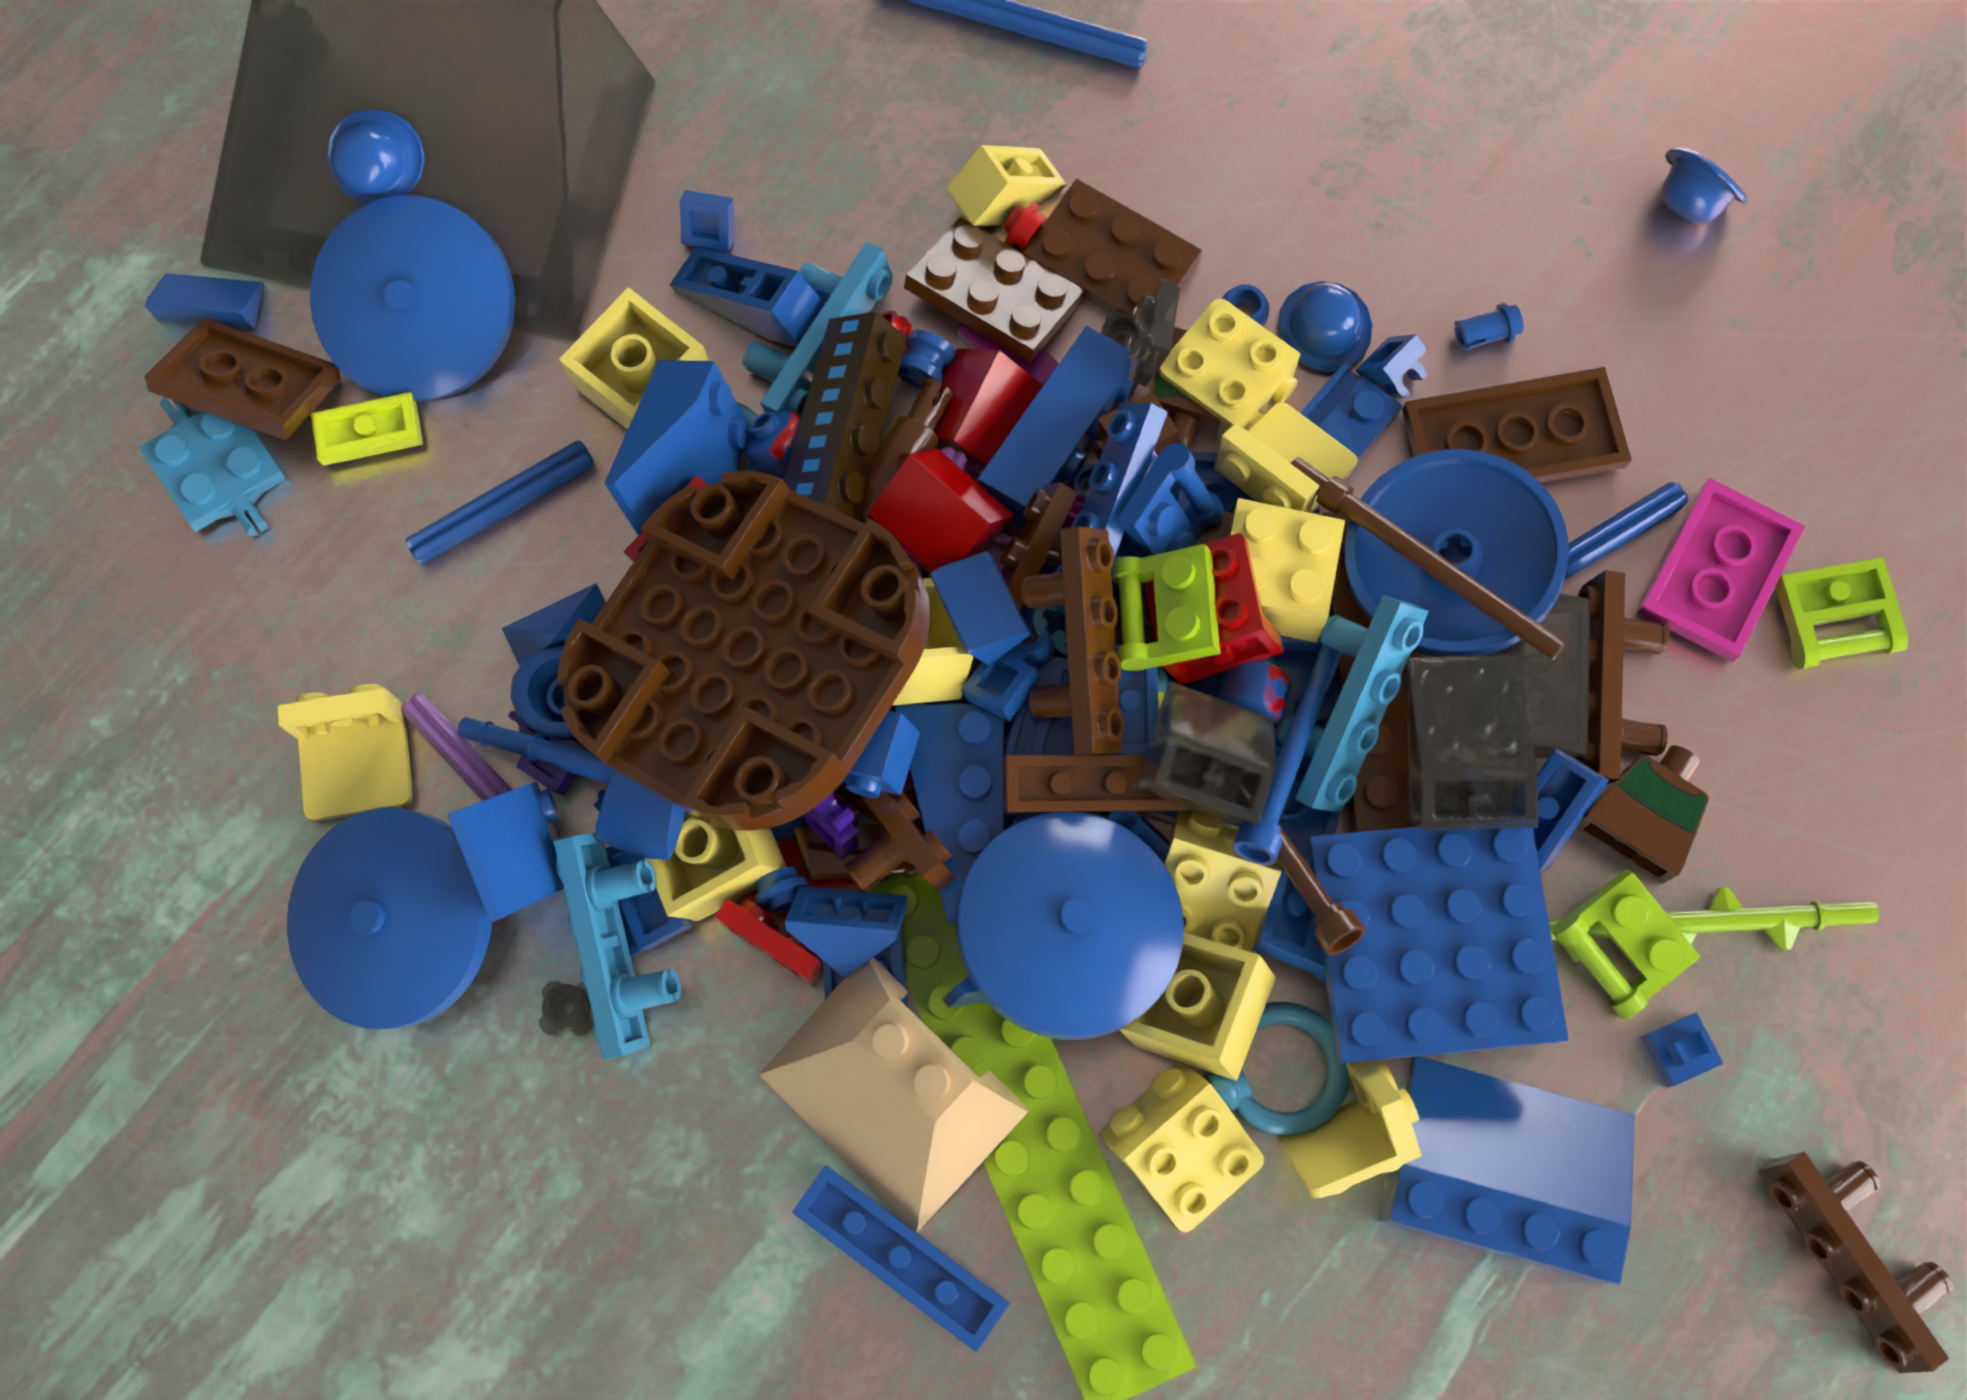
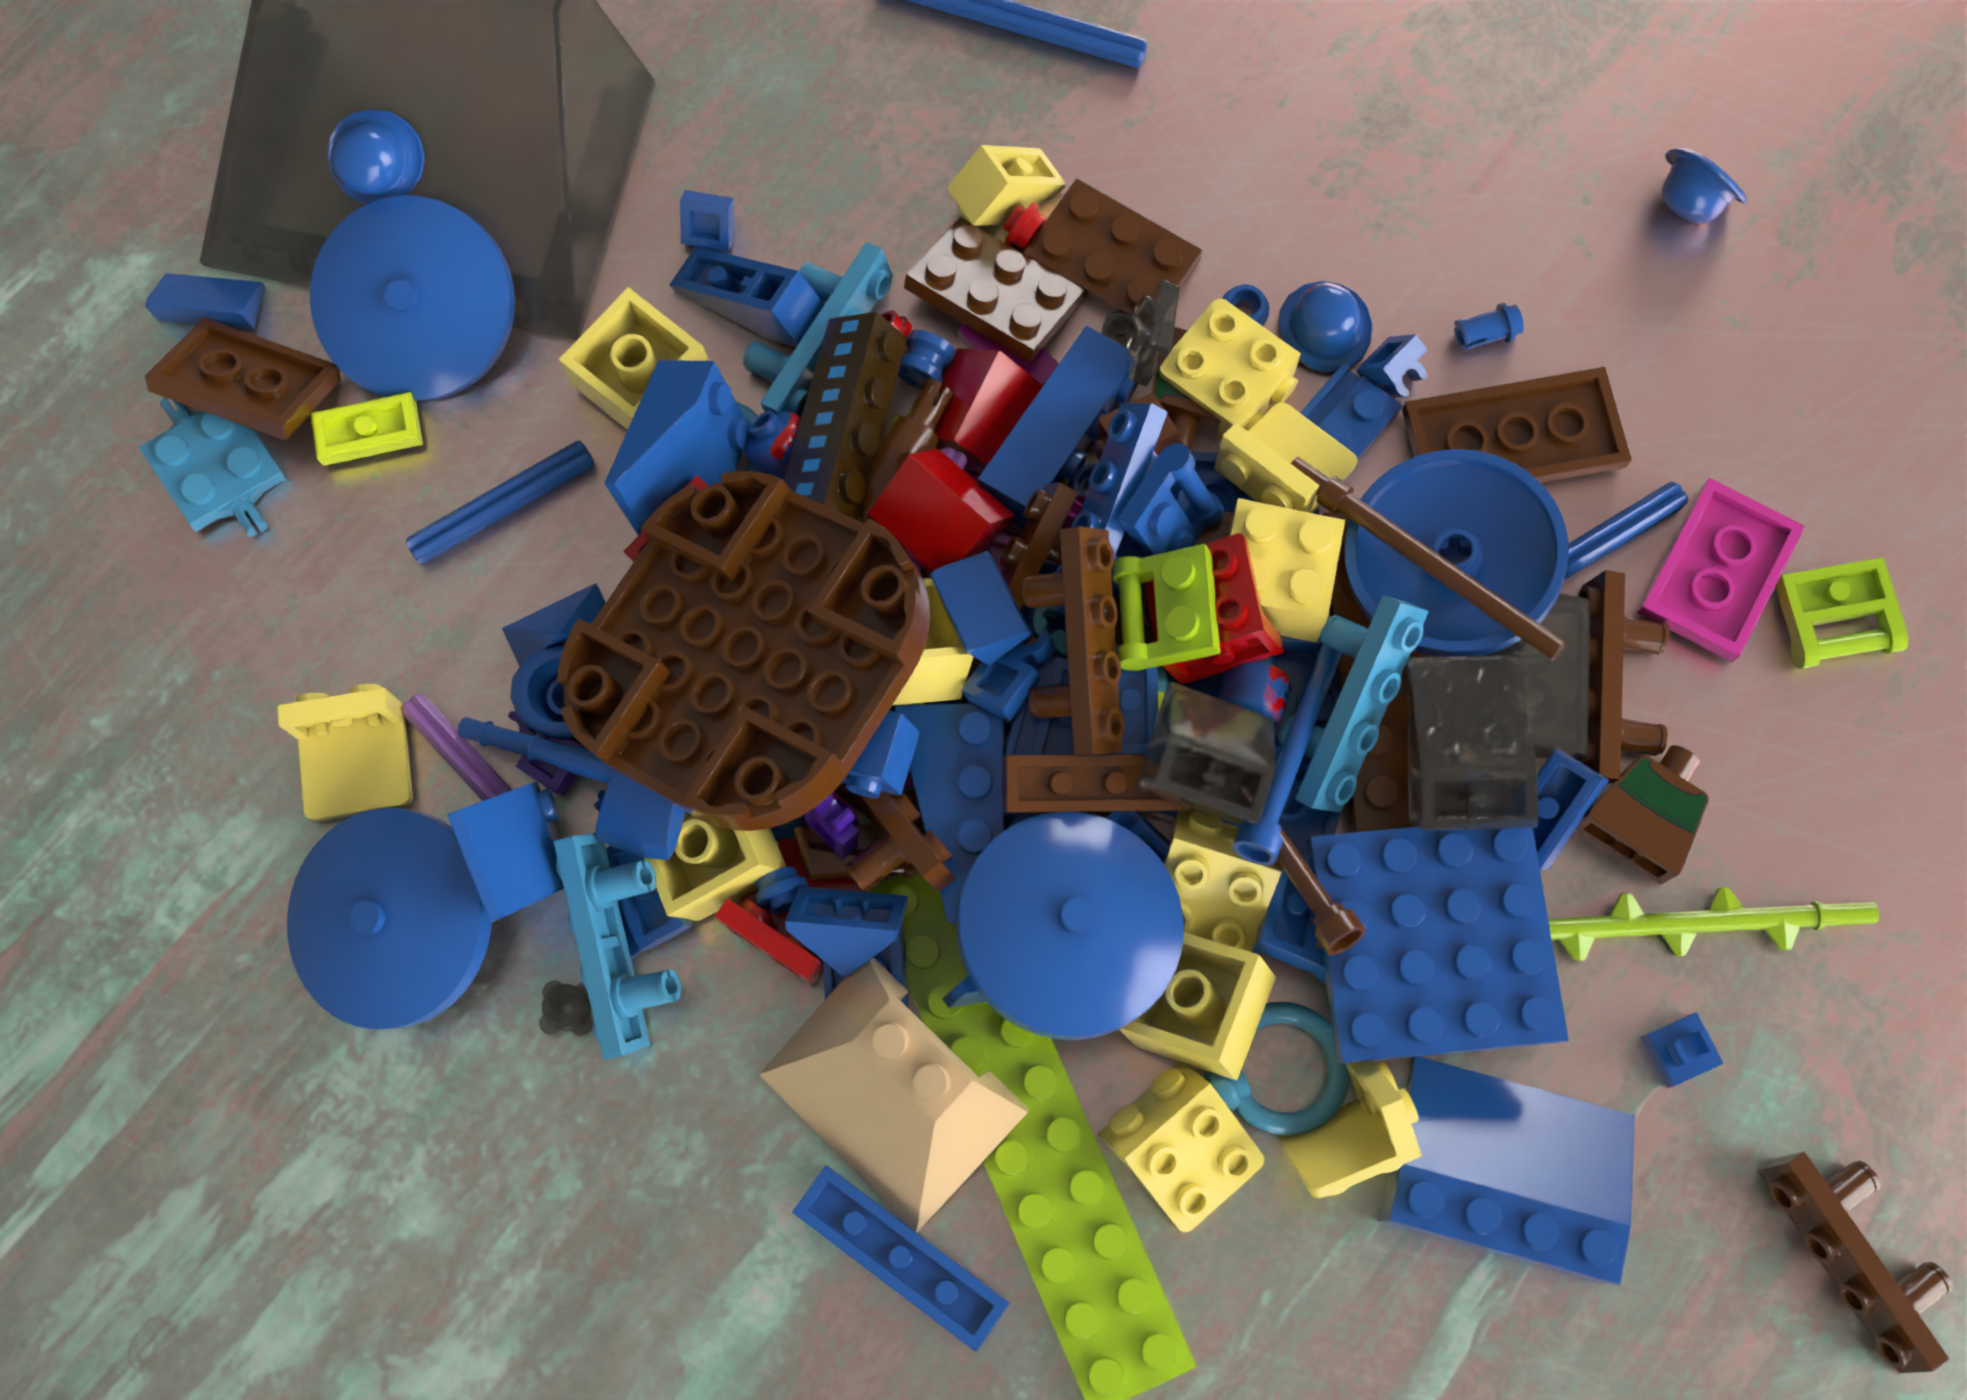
lime plate [1552,869,1701,1019] -> none

